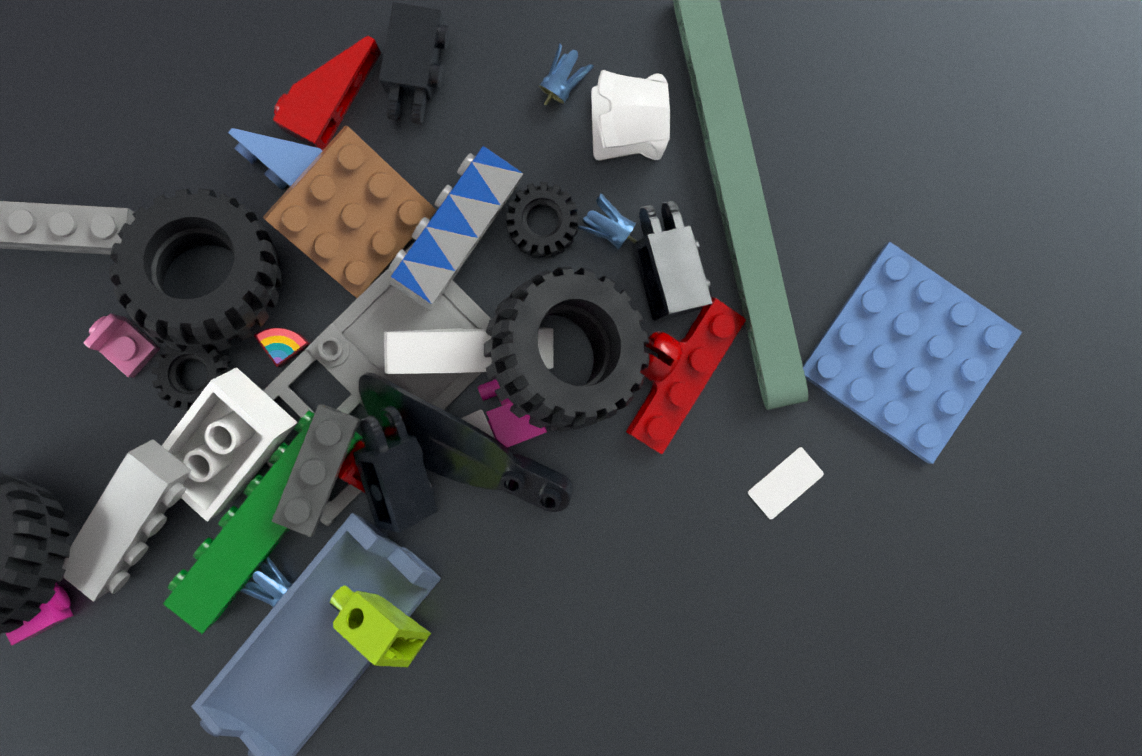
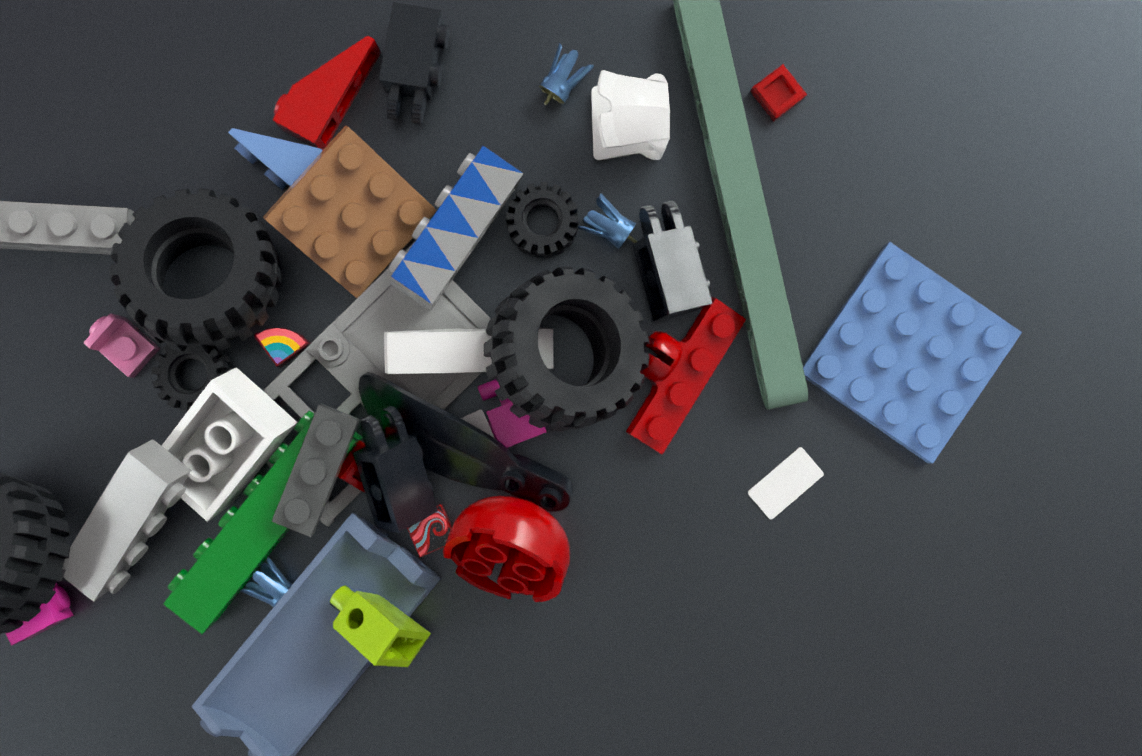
none -> tile [407,504,452,557]
none -> red cylinder [443,496,570,602]
none -> red tile [750,64,807,122]

